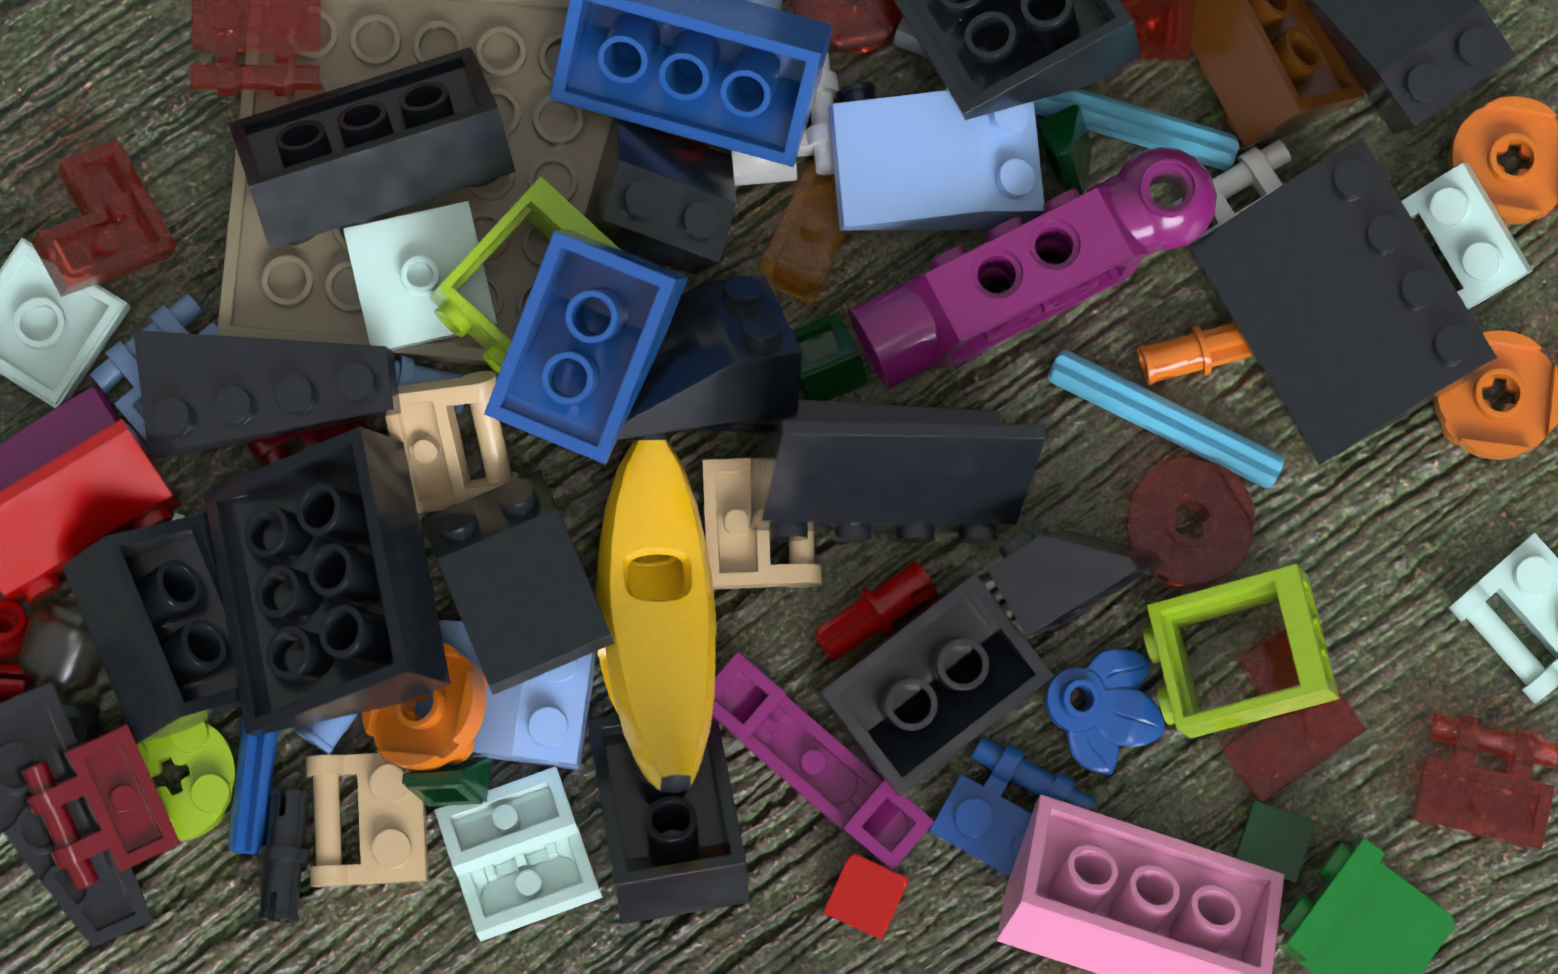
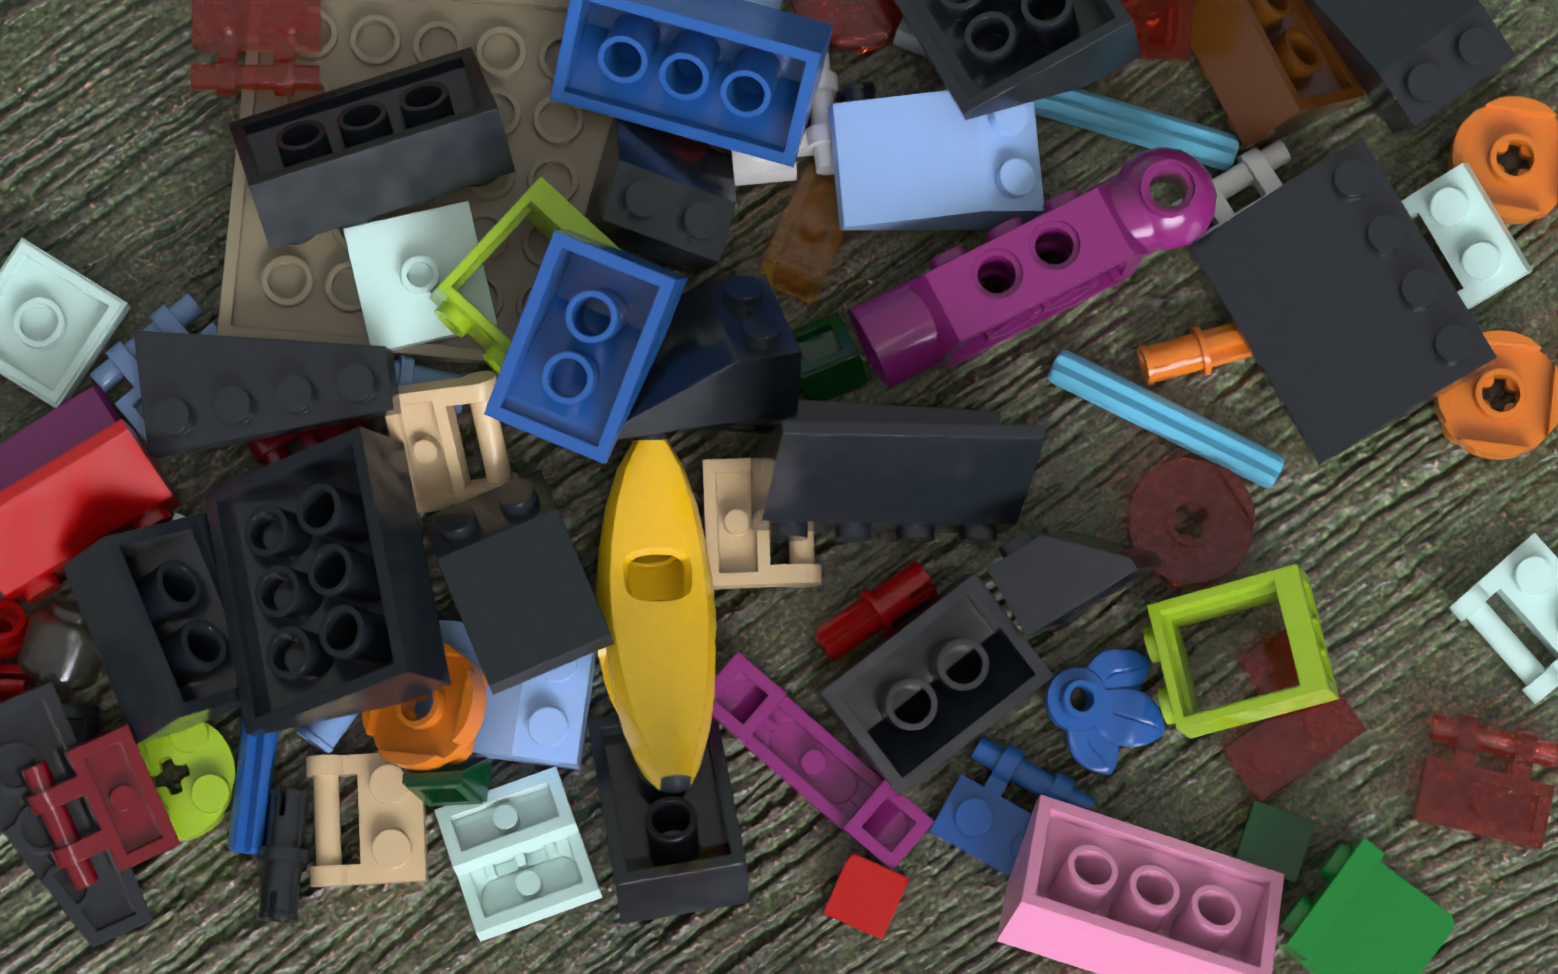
clear red plate [32,140,177,297] -> none
dark green slope [1037,105,1092,196] -> none

